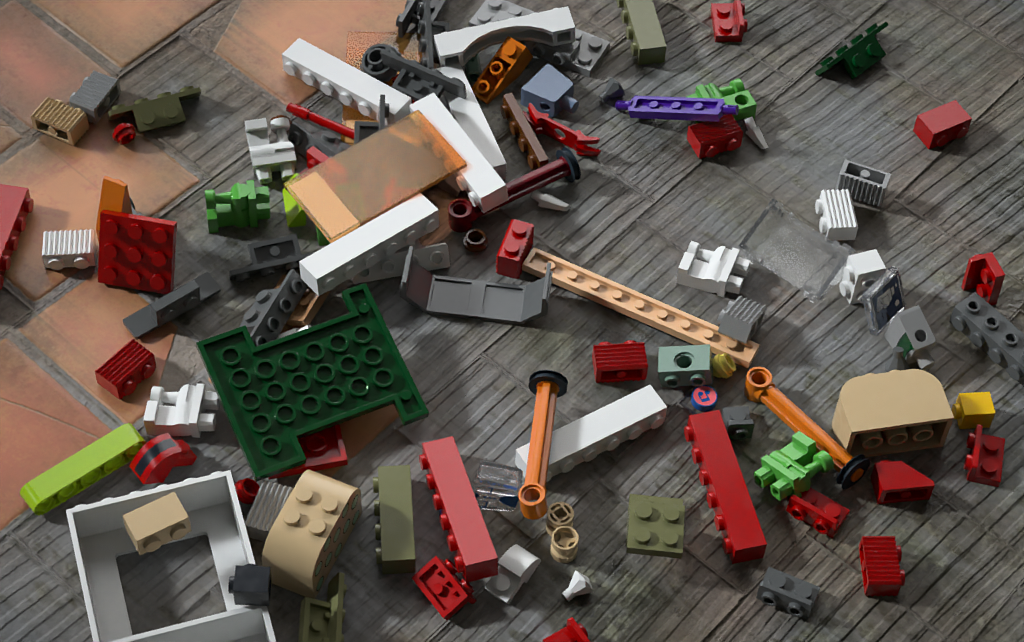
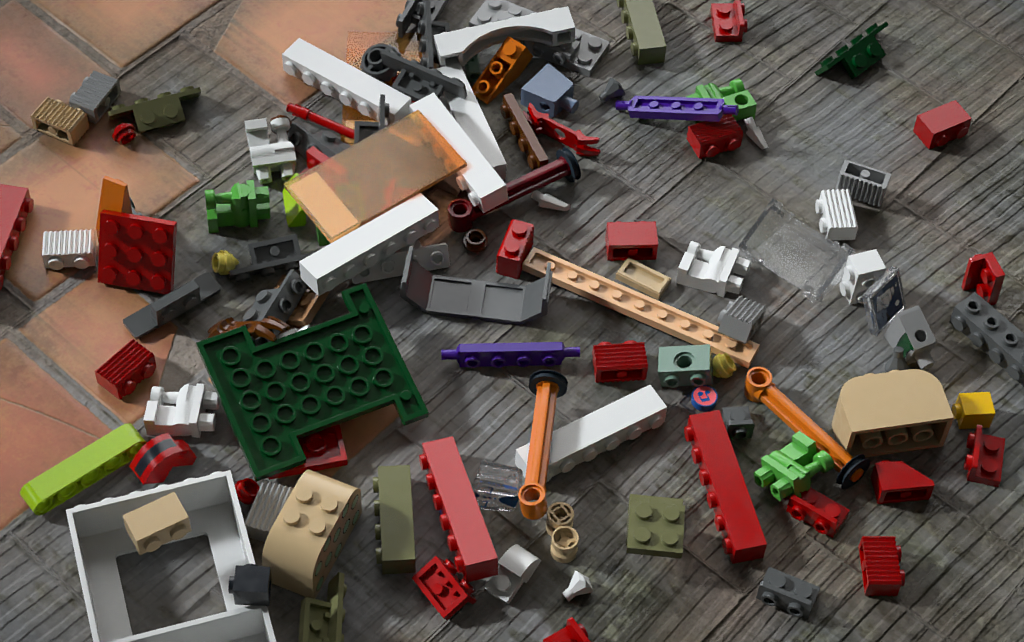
none -> reddish brown piece [208,316,290,341]
none -> light yellow plate [212,250,239,275]
none -> dark purple plate [441,342,580,368]
none -> brick [605,221,658,261]
none -> tan tile [615,257,671,300]

